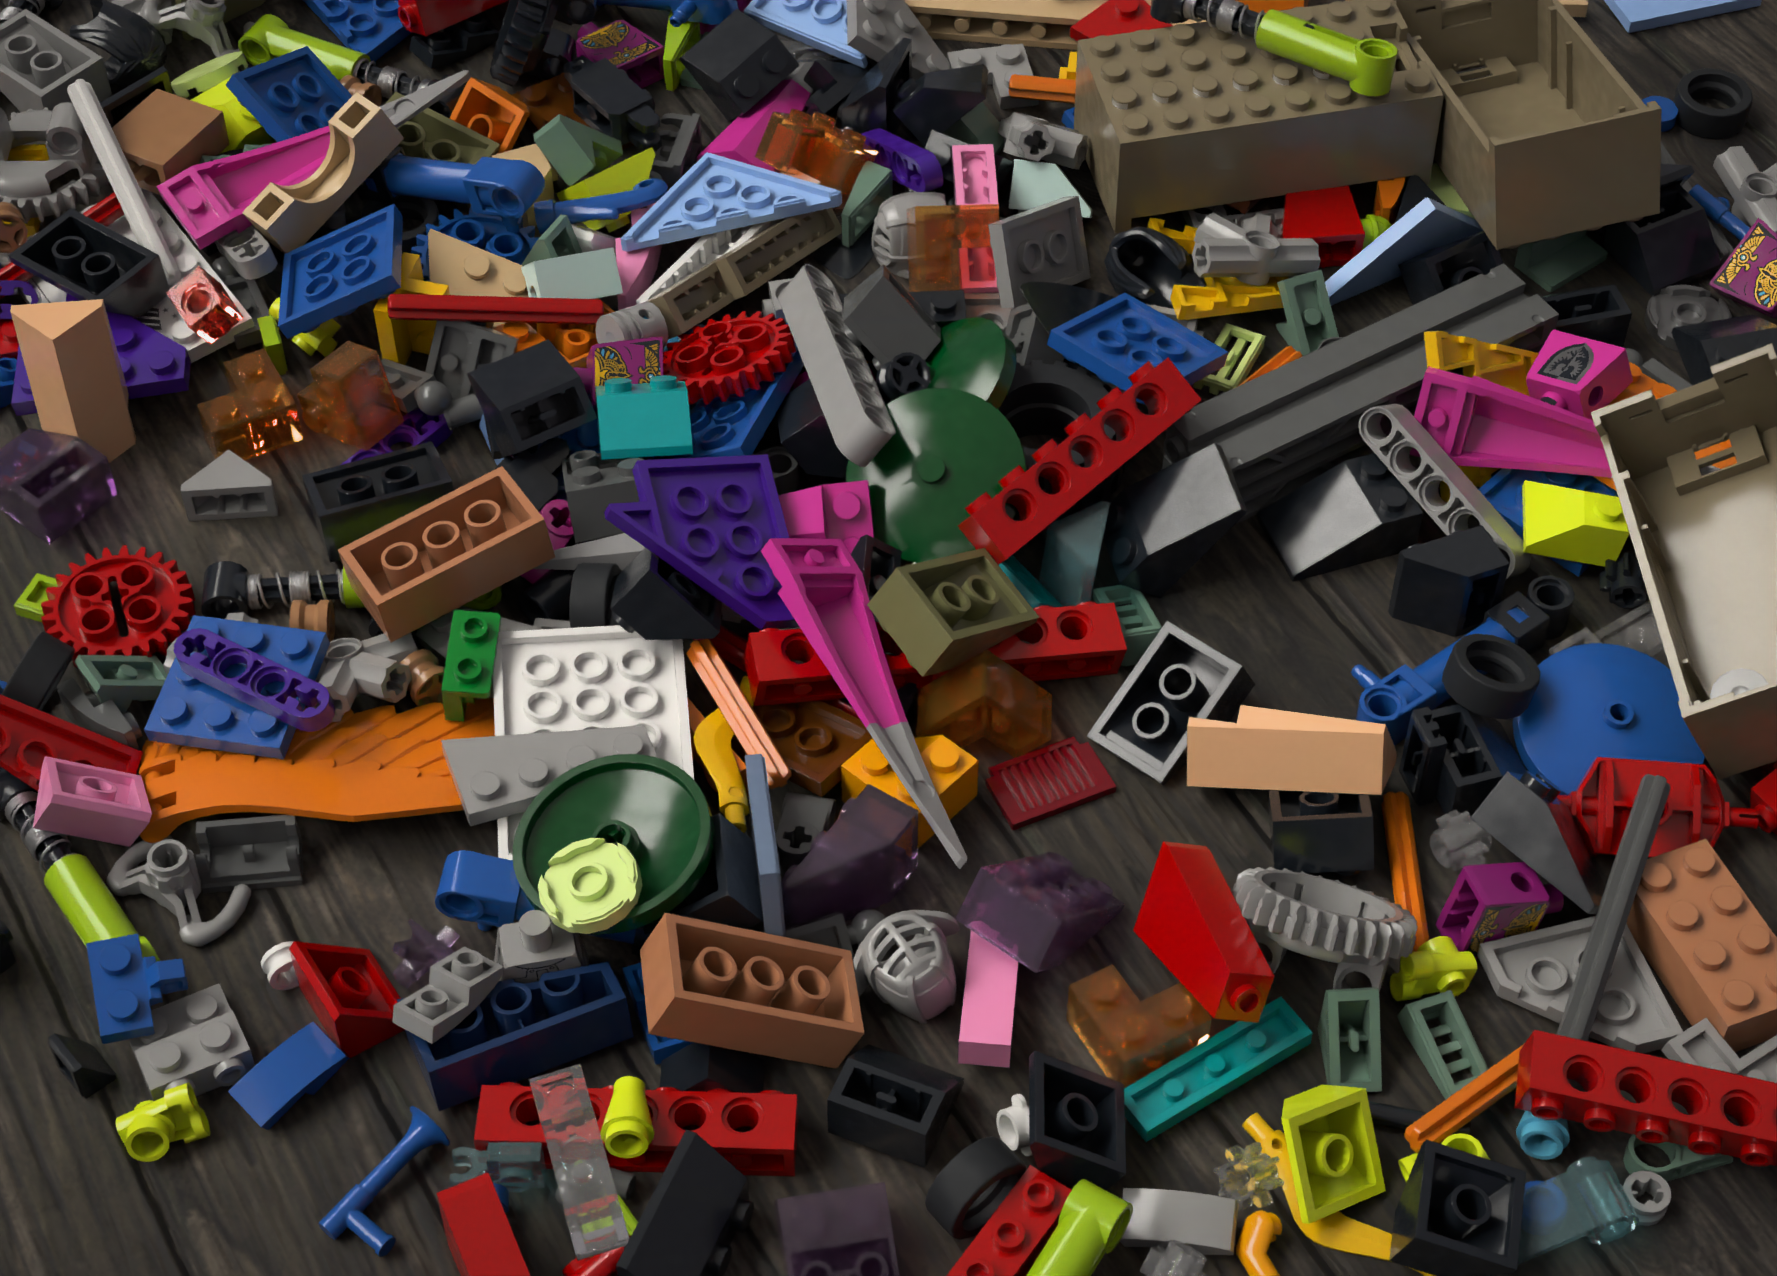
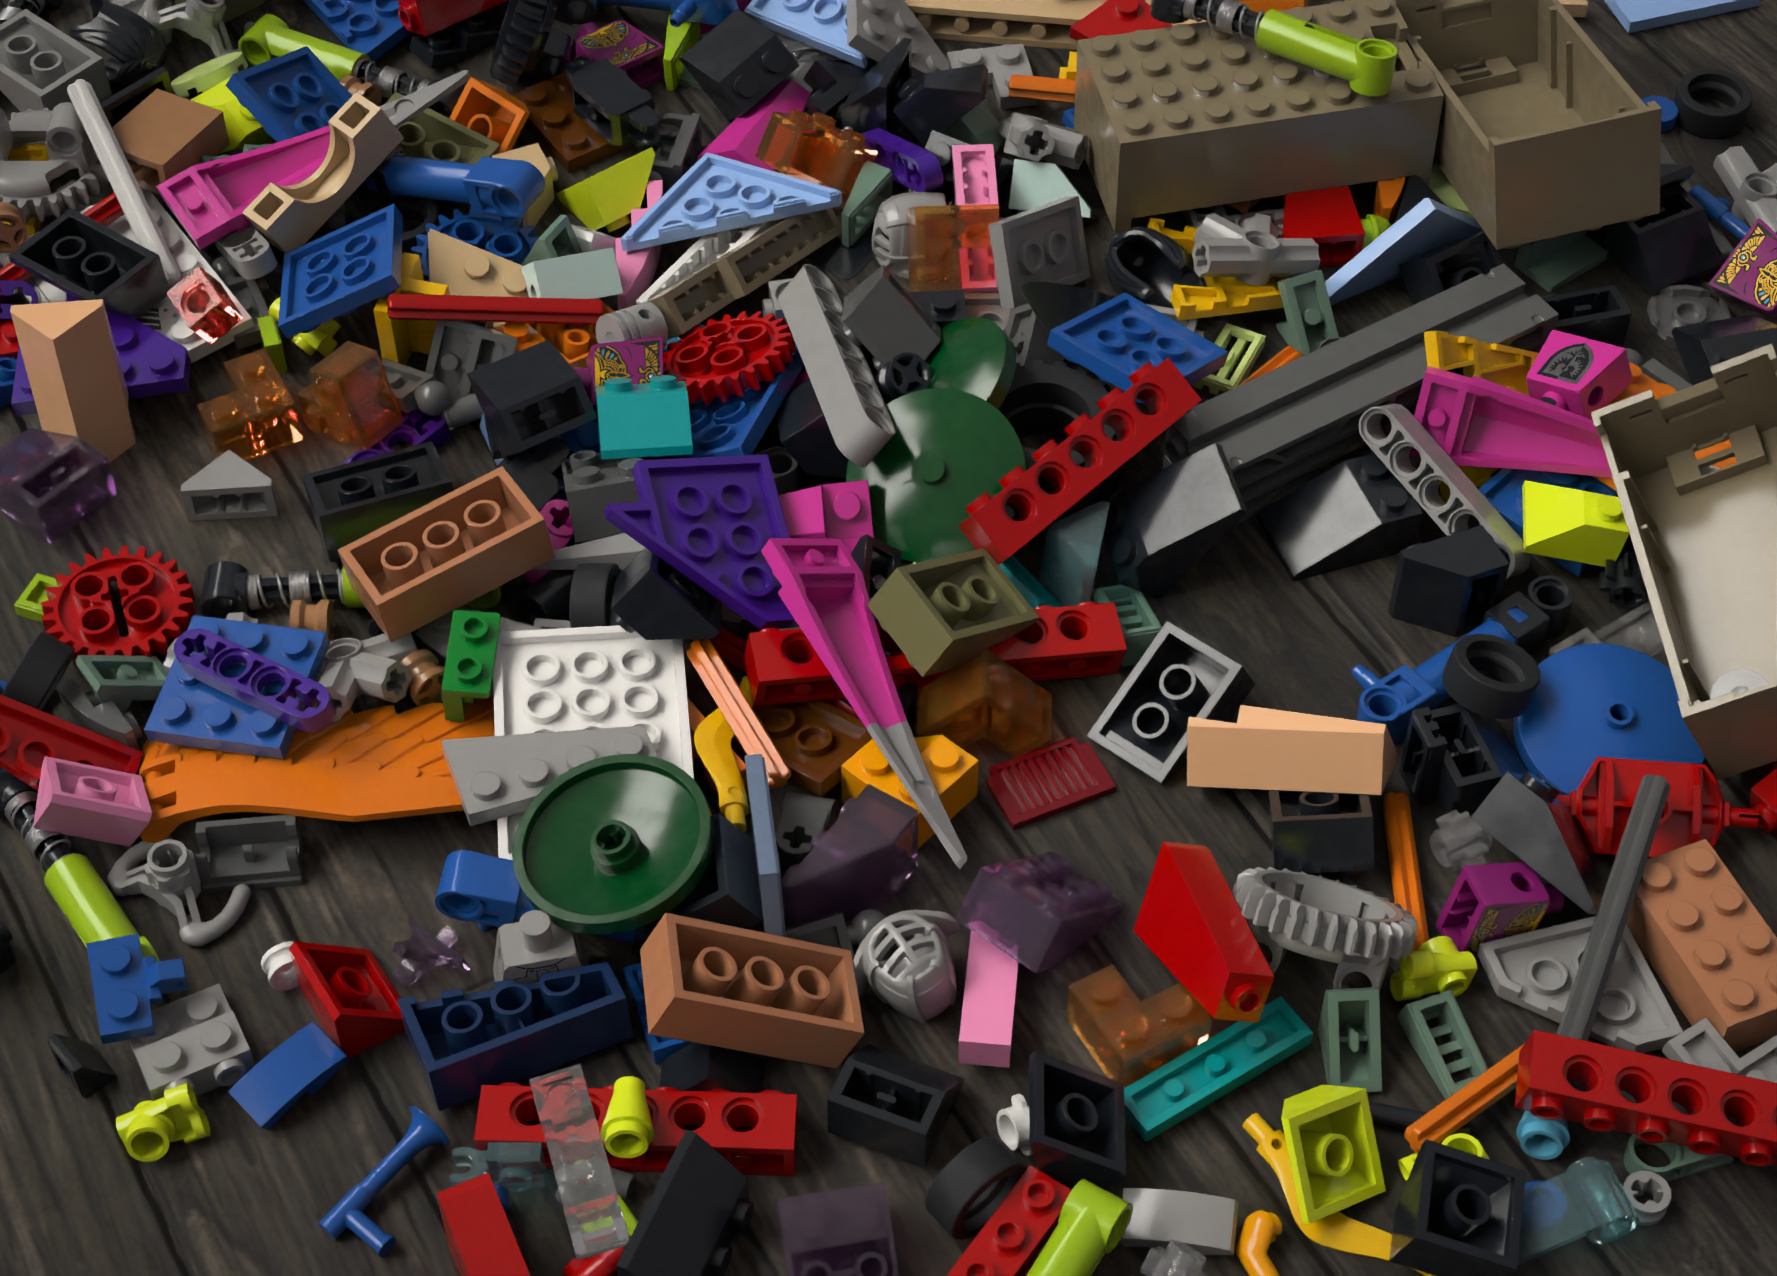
light grey slope [392,946,504,1044] -> none
sand green slope [533,114,623,186] -> none
blue plant [534,178,668,235] -> none
yellowish green tile [538,838,642,934] -> none
clear gear [1213,1142,1284,1211] -> none

